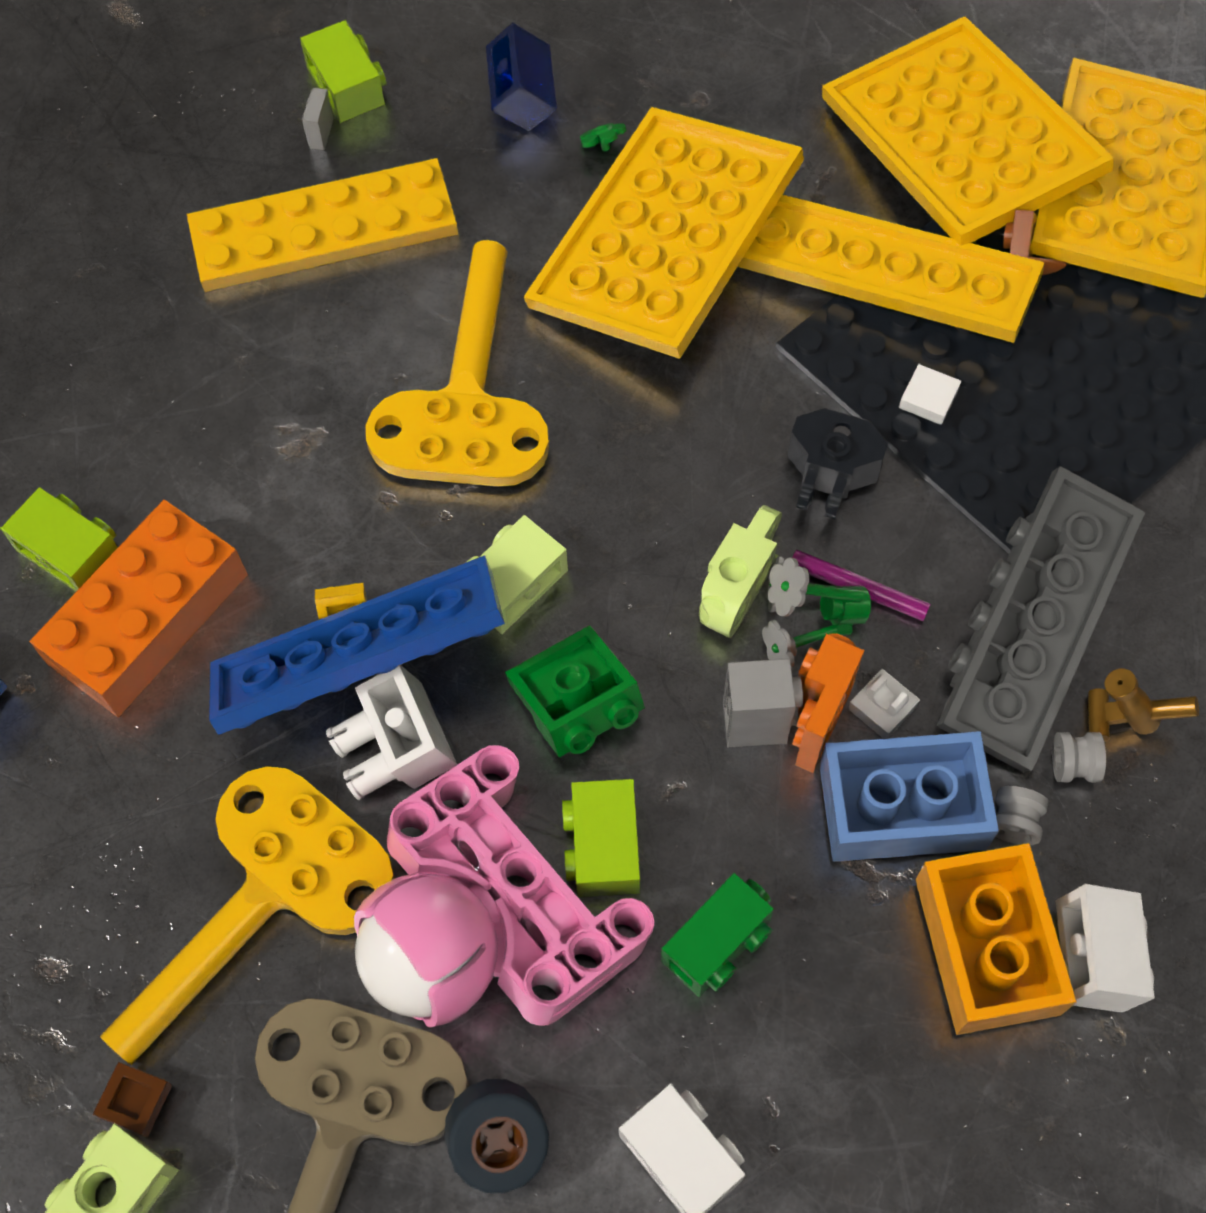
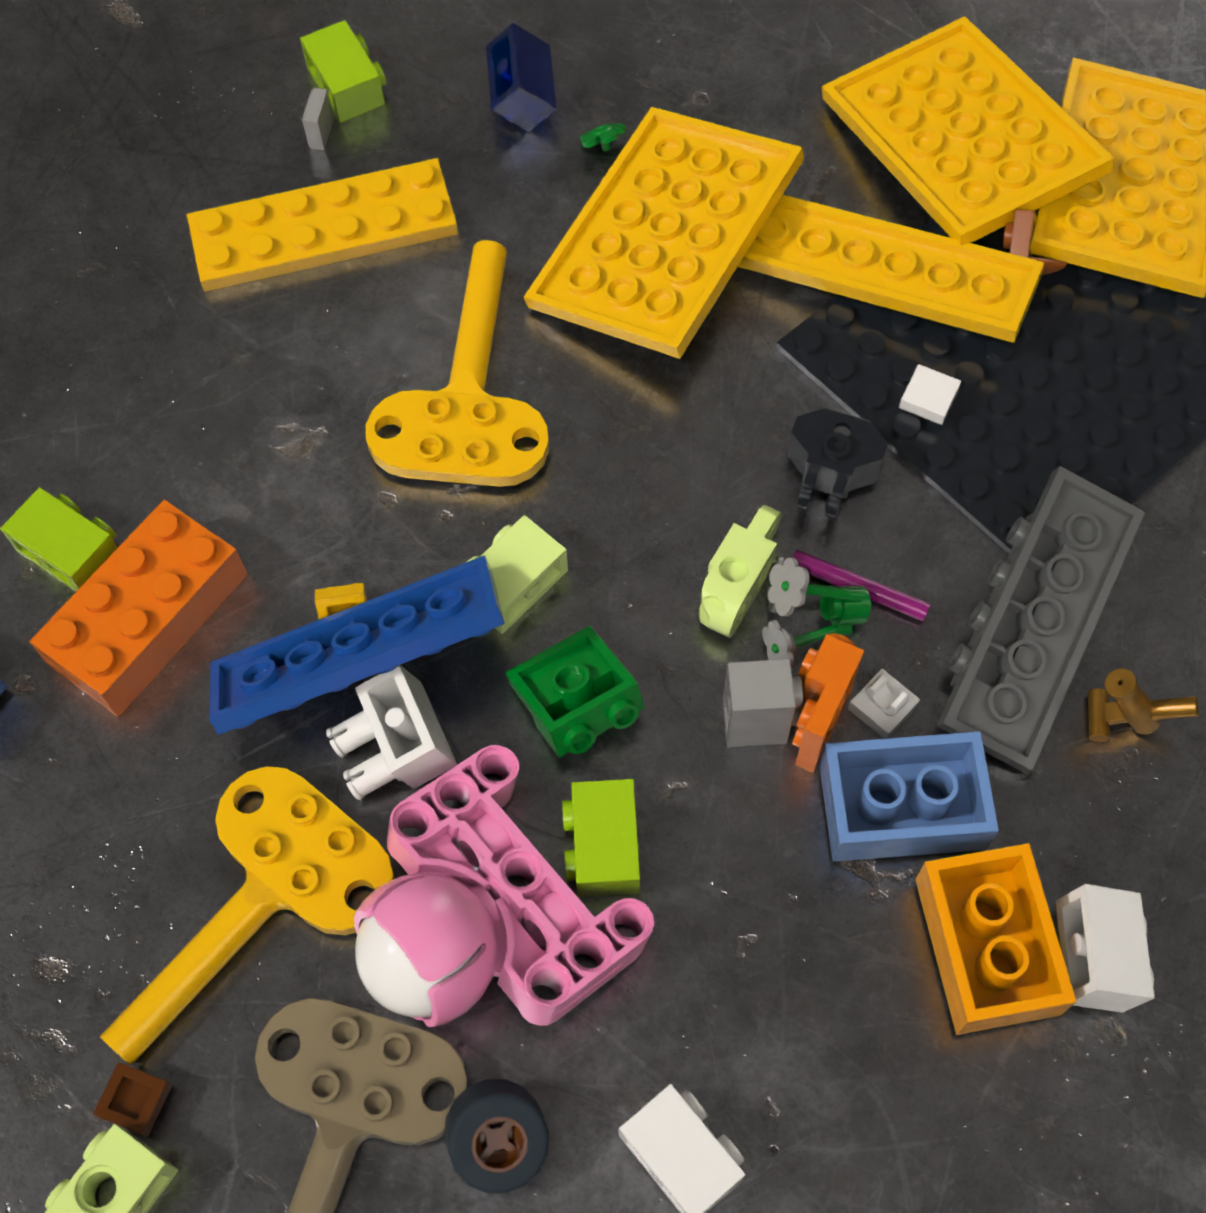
green brick [661,873,774,997] -> none
light grey wheel [995,786,1049,845] -> none
light grey wheel [1052,732,1106,783] -> none

